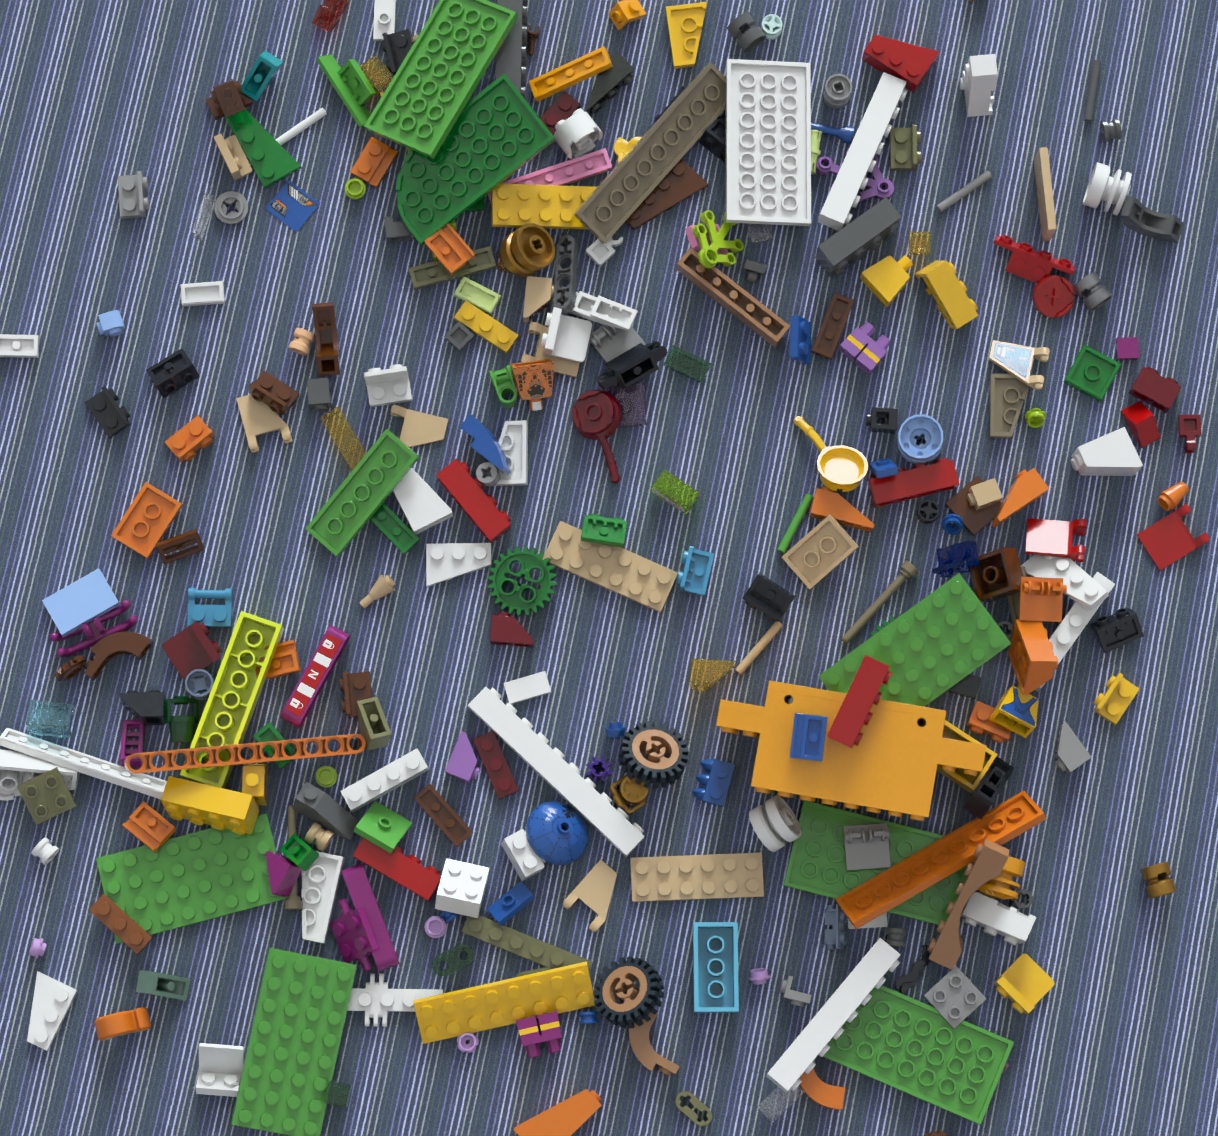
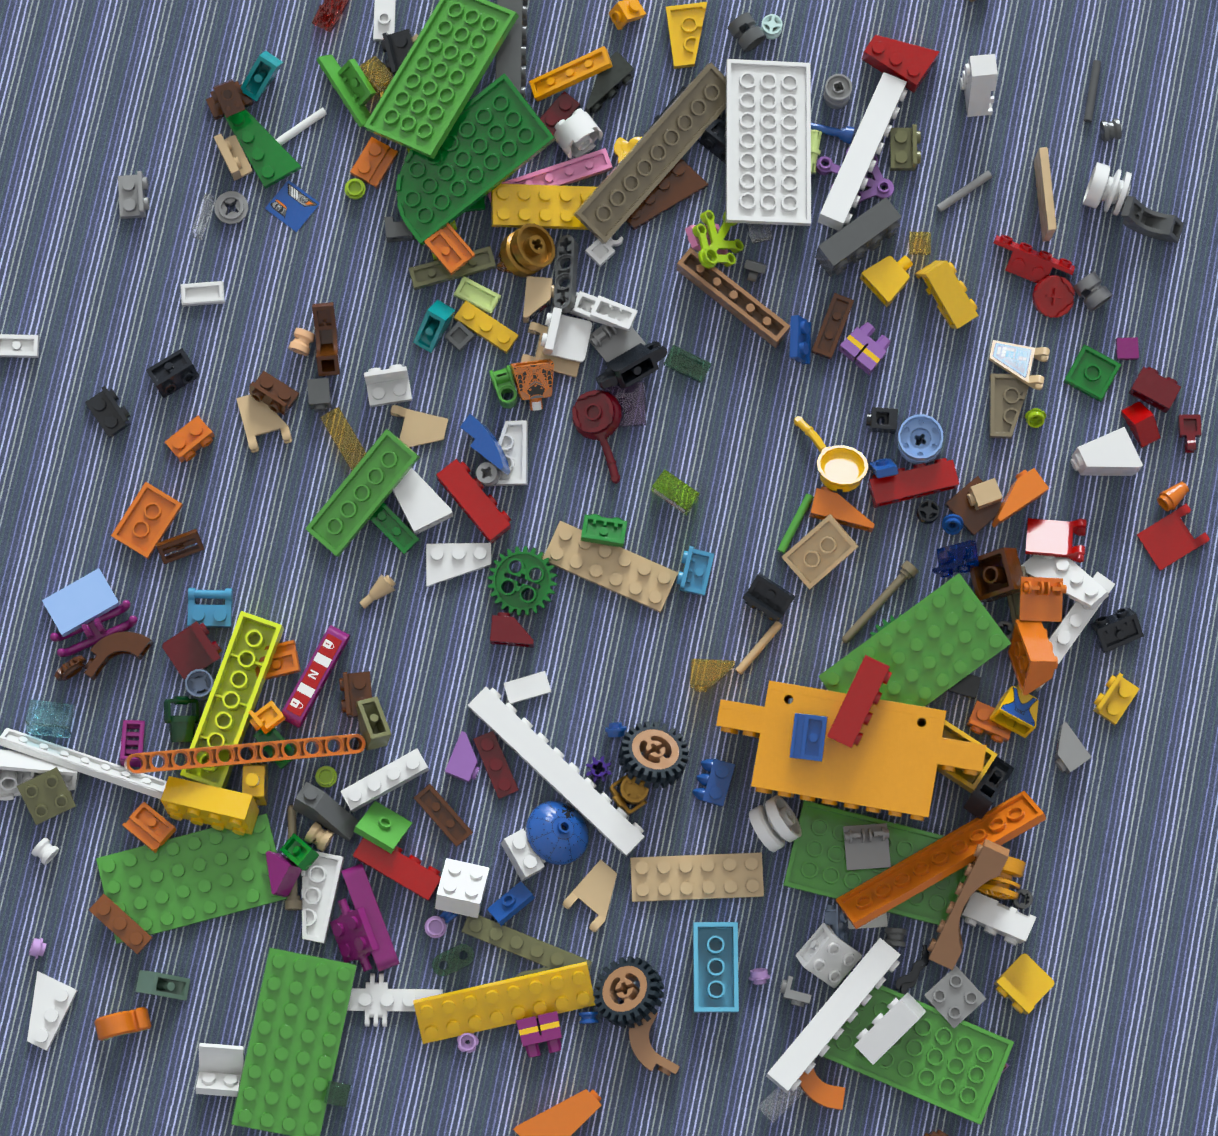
light blue plate [96,310,125,337] -> none
black slope [120,690,166,725] -> none
reddish brown hand [527,24,540,56] -> none
olive beam [675,1091,712,1126] -> none
pearl gold wheel [1140,861,1177,899] -> none
none -> light orange bracket [248,700,286,734]
none -> teal slope [413,299,456,353]
none -> white bracket [795,922,862,988]
none -> white wedge [854,992,926,1065]

